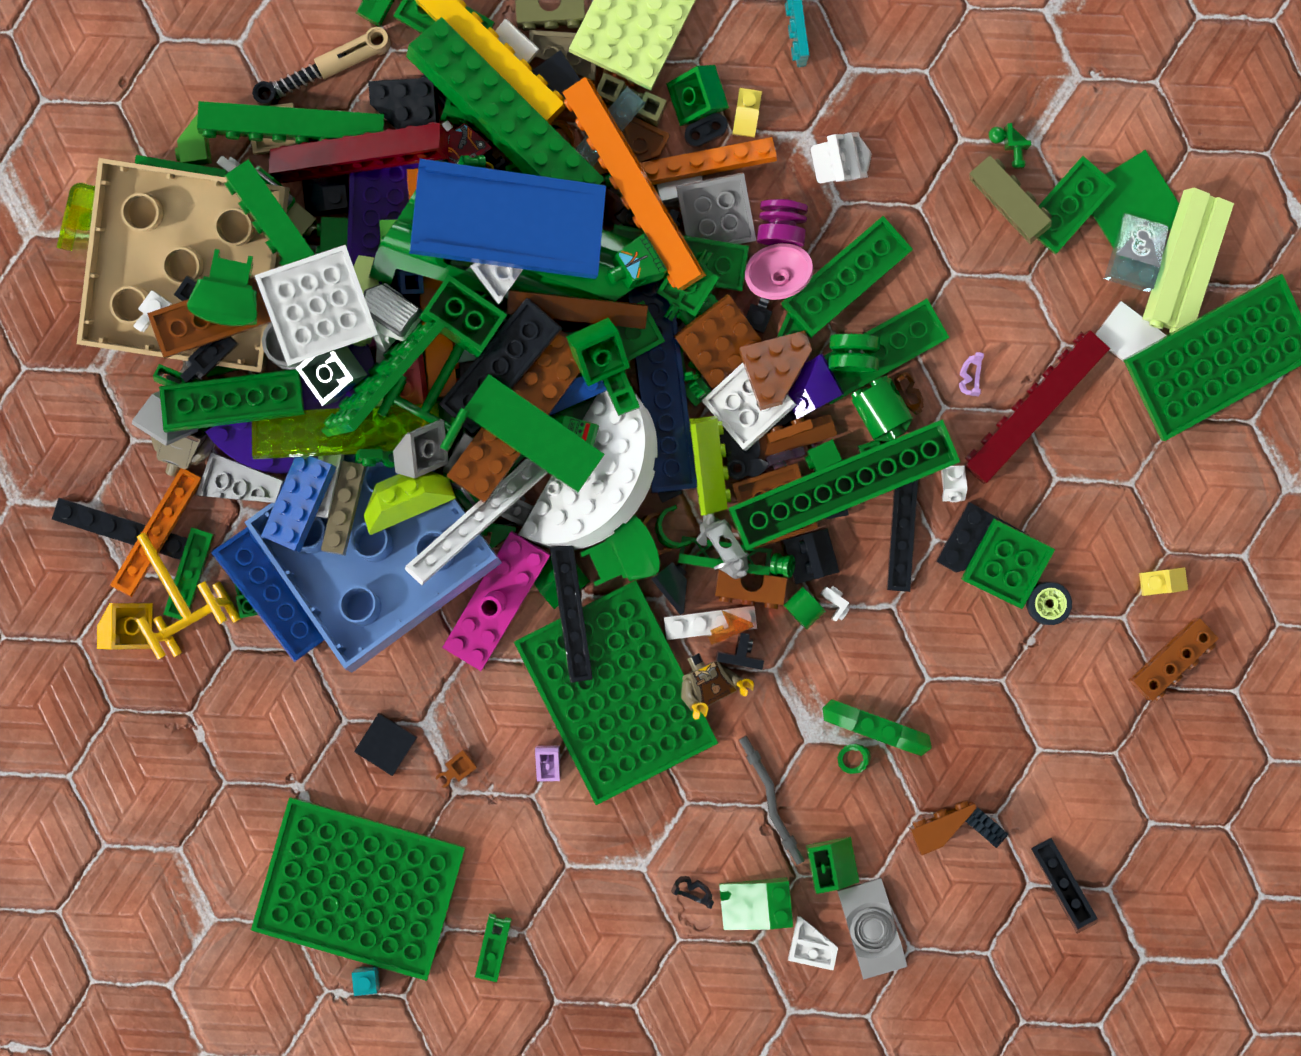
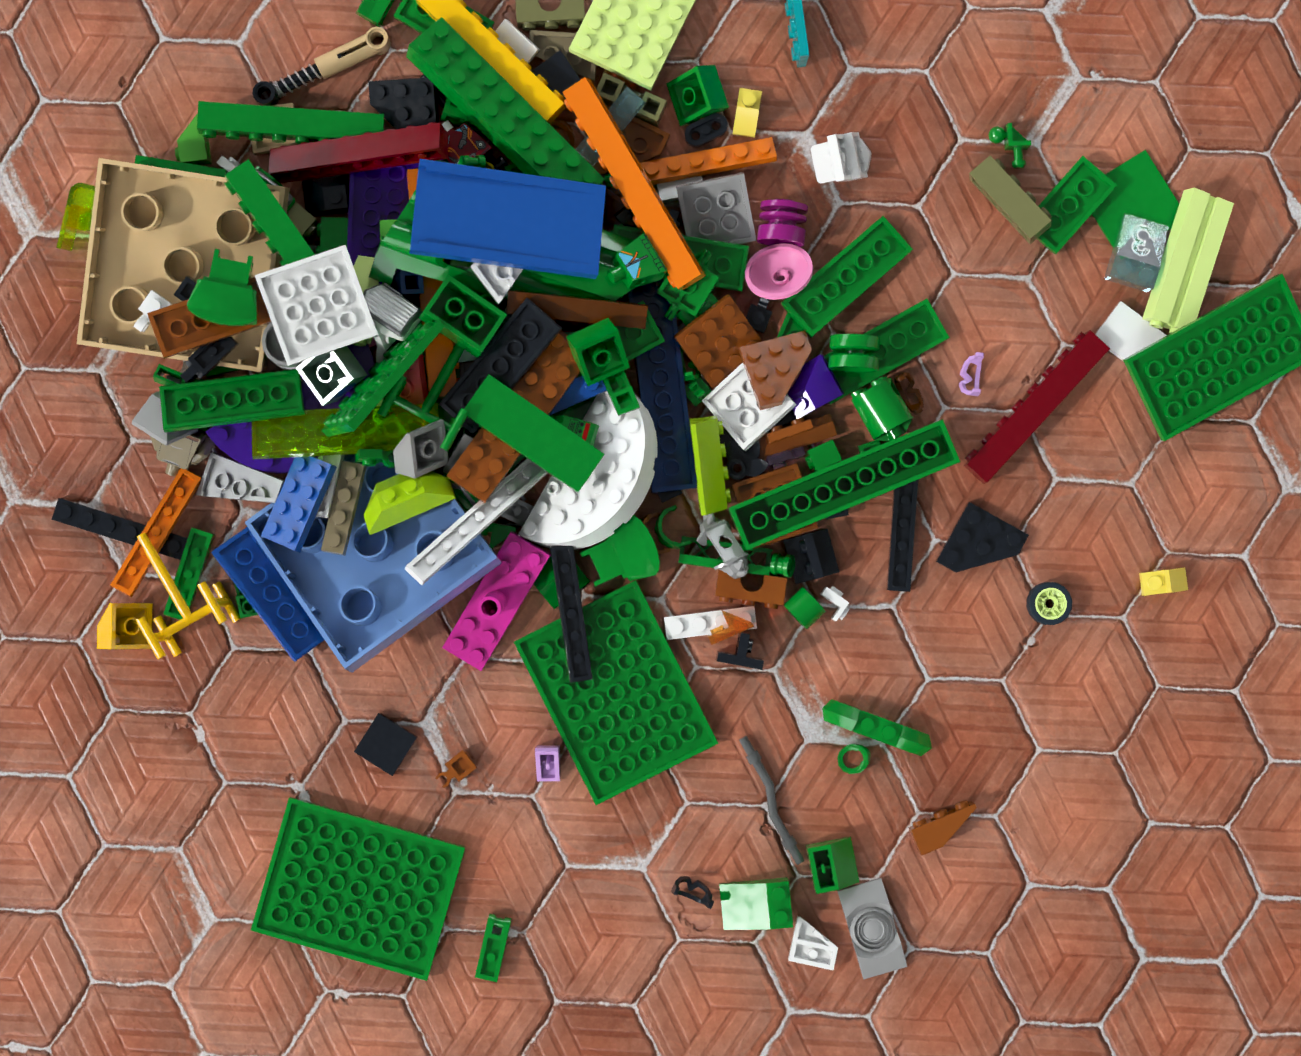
teal brick [352,966,380,996] -> none
black slope [651,562,687,615] -> none
torso [681,653,754,719] -> none
white bracket [941,465,967,502] -> none
green plate [961,519,1055,609] -> none
black wheel [965,807,1009,848] -> none
black slope [1031,838,1098,934] -> none
dark orange brick [1128,618,1219,701] -> none

